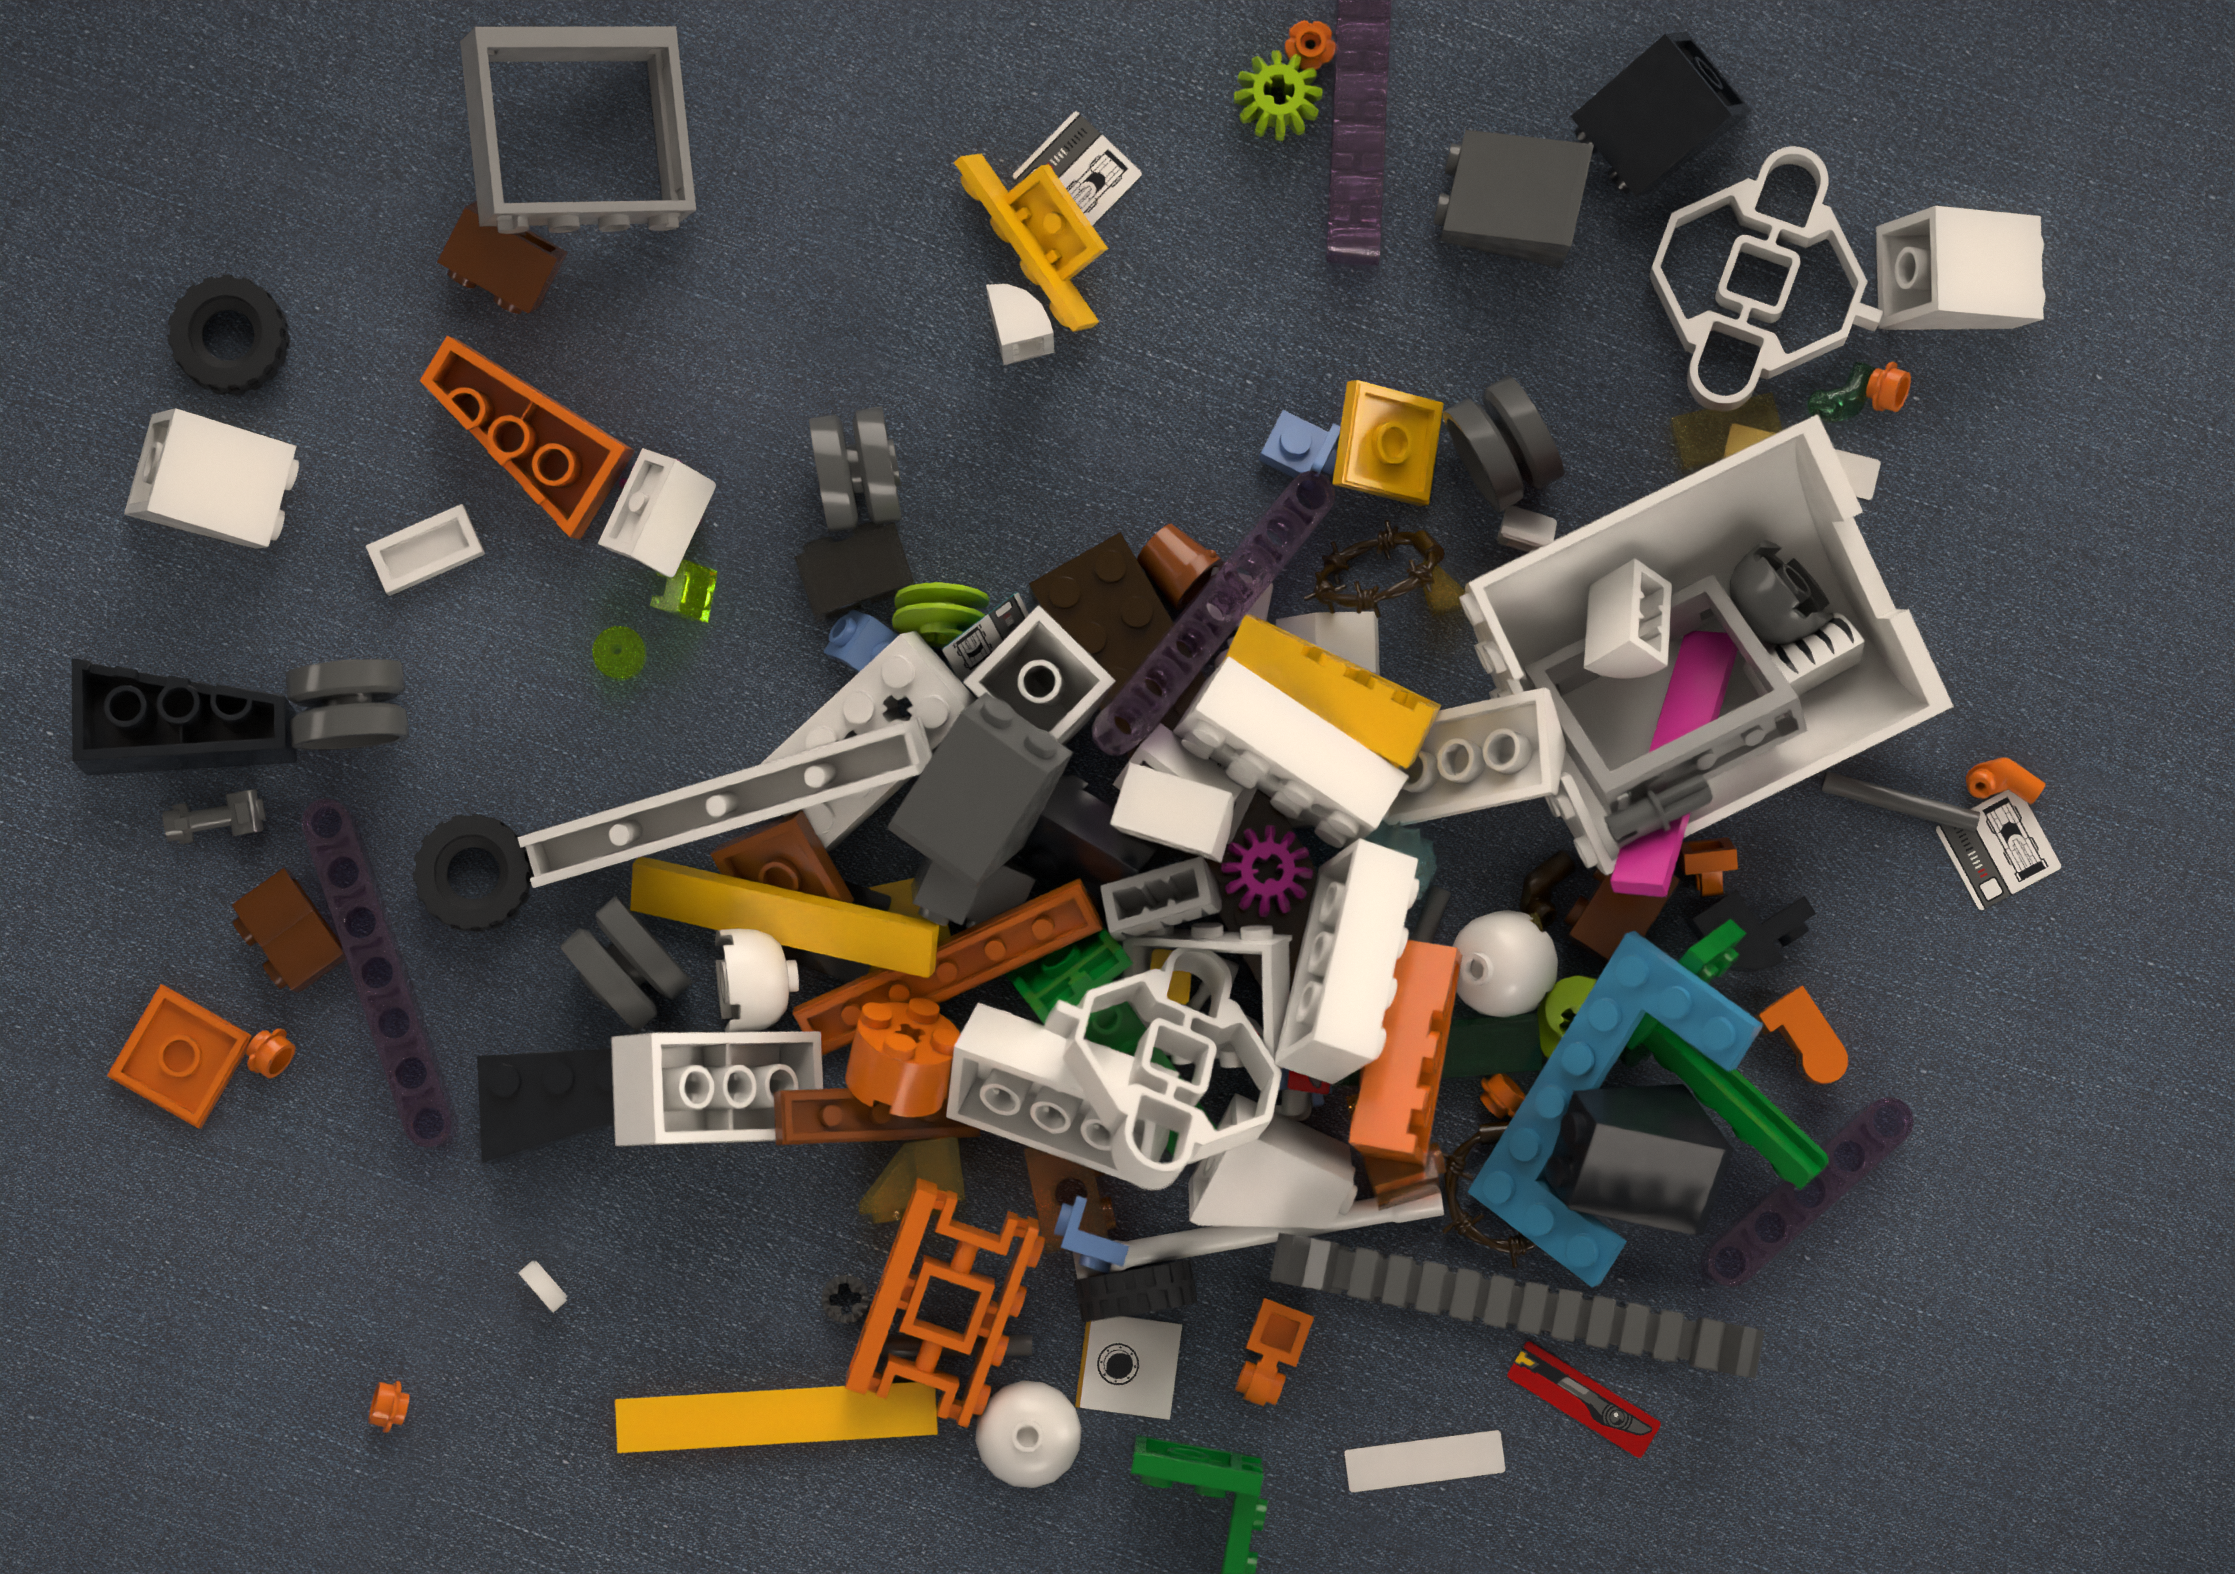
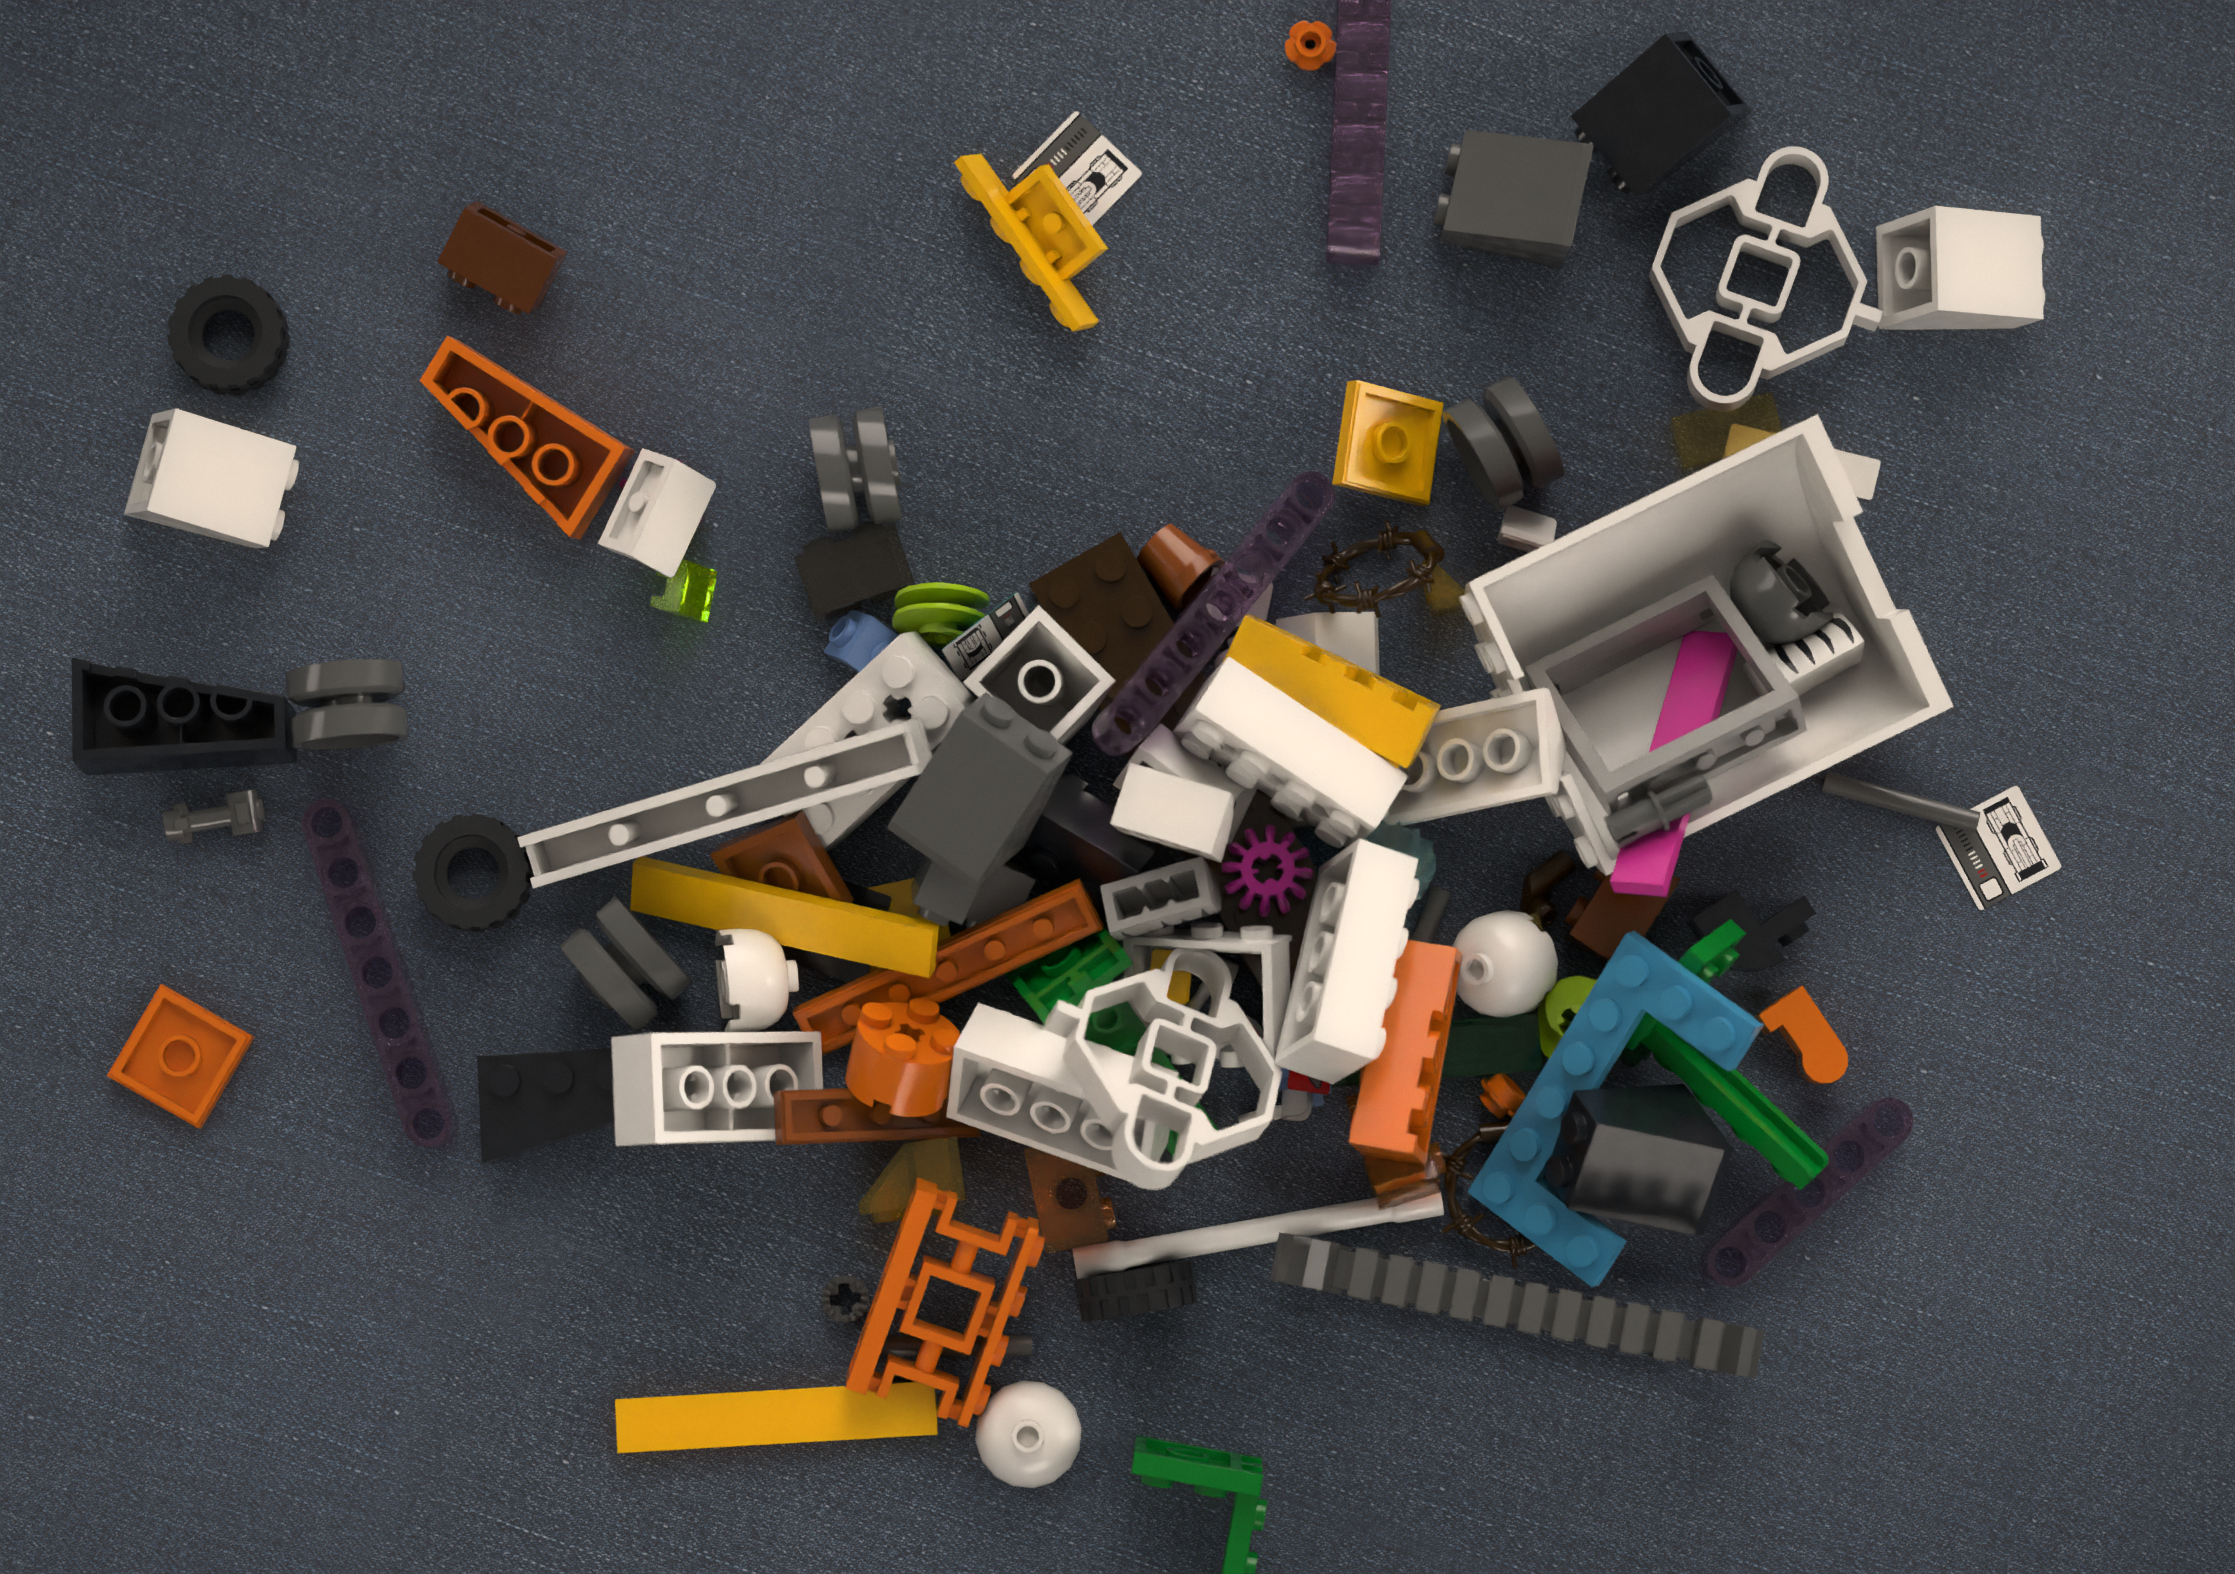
reddish brown brick [232,868,350,994] -> none
orange plate [246,1028,296,1079] -> none
white tile [366,504,485,596] -> none
orange plate [368,1380,410,1433] -> none
light grey window [460,27,696,234] -> none
white tile [518,1261,567,1313] -> none
clear neon green tile [592,626,647,680] -> none
white brick [986,284,1054,365] -> none
medium blue bracket [1054,1196,1129,1274] -> none
white sticker [1075,1316,1182,1420] -> none
white slope [1188,1093,1358,1229] -> none
lime gear [1234,50,1323,141] -> none
orange plate [1235,1298,1314,1406] -> none
medium blue bracket [1258,410,1341,488] -> none
white sticker [1344,1430,1505,1492] -> none
red sticker [1507,1341,1661,1458] -> none
white brick [1584,558,1672,679] -> none
orange tile [1677,837,1738,897] -> none
clear green arm [1807,361,1876,423] -> none
orange plate [1866,362,1911,412] -> none
orange arm [1966,757,2046,805] -> none

